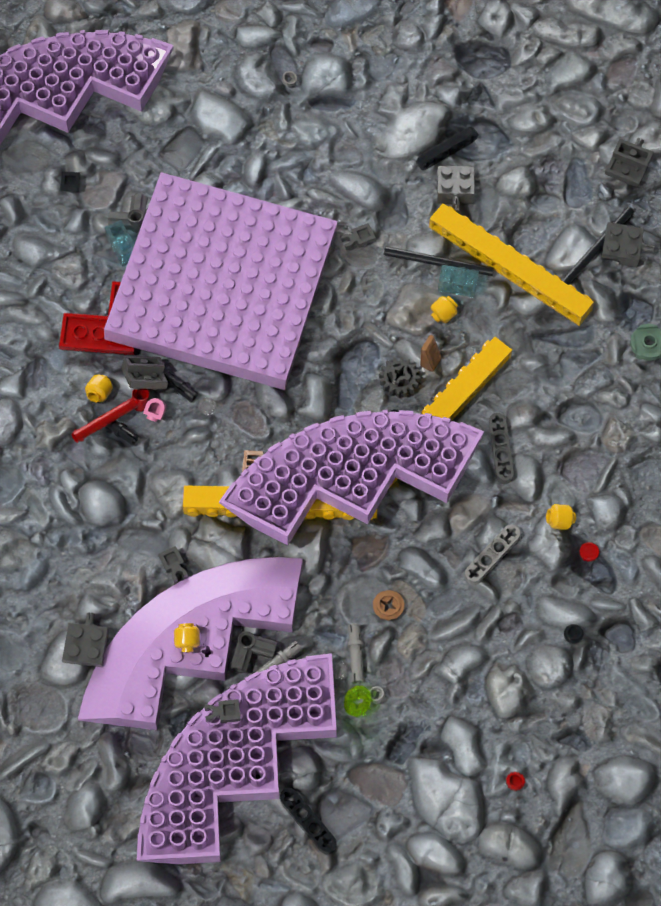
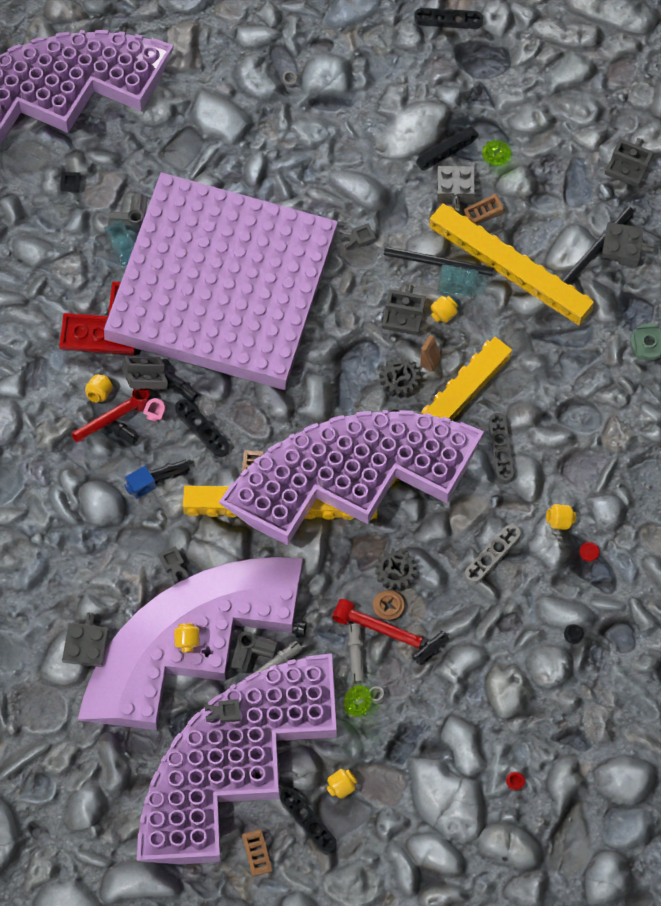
none -> blue brick [124,466,156,499]
none -> black pin [150,459,190,481]
none -> black beam [175,399,229,457]
none -> medium nougat slope [242,829,272,877]
none -> black plate [292,619,307,638]
none -> yellow head [326,769,358,799]
none -> red piece [331,599,423,649]
none -> dark grey gear [375,548,417,591]
none -> dark grey plate [382,284,426,335]
none -> black pin [412,631,450,665]
none -> black beam [414,8,483,29]
none -> medium nougat slope [463,193,505,224]
none -> clear neon green gear [482,138,511,166]

